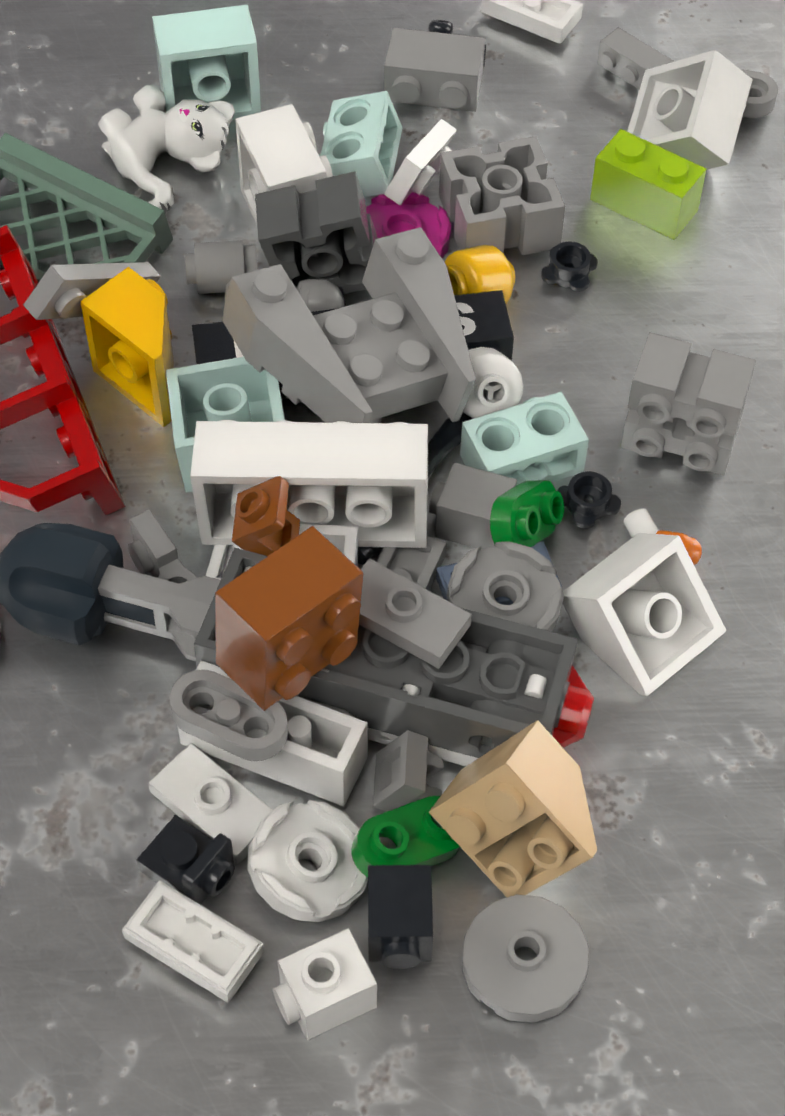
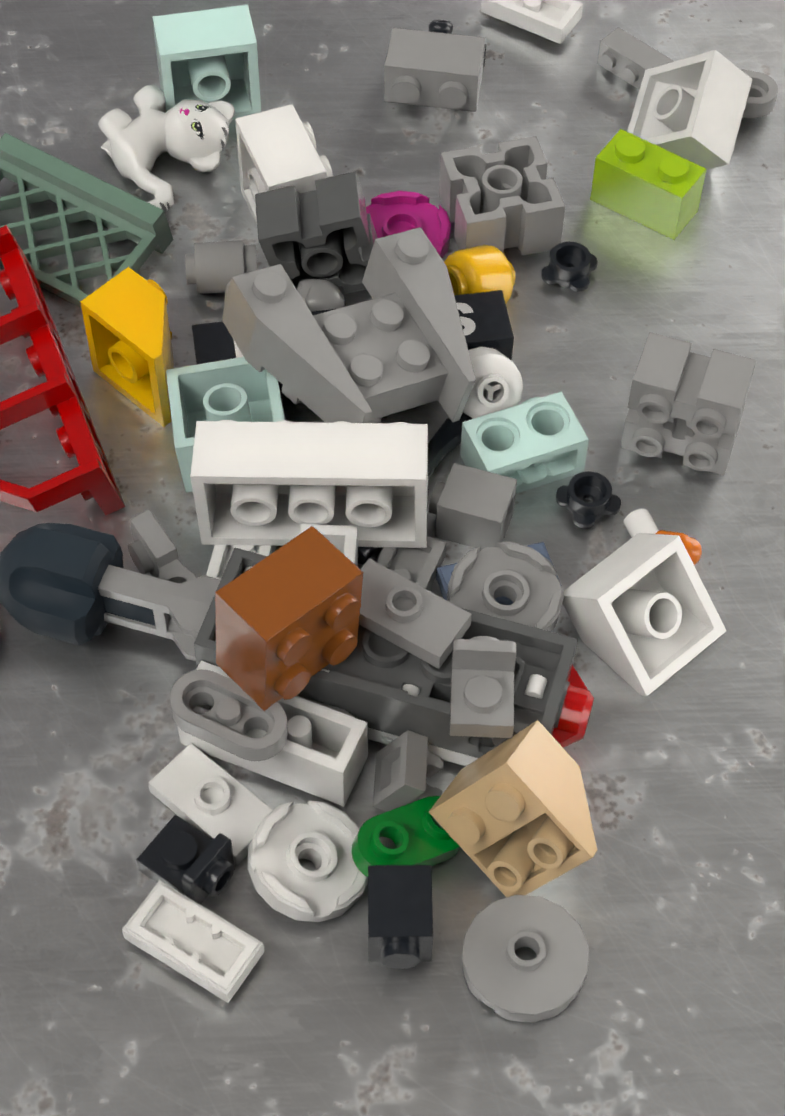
light grey plate [23,262,161,320] -> none
dark orange bracket [232,476,300,556] -> none
white brick [273,928,377,1040] -> none
light aqua brick [318,91,402,197] -> none
white plate [384,119,457,205] -> none
green plate [490,480,564,547] -> none
none -> light grey bracket [449,636,516,738]

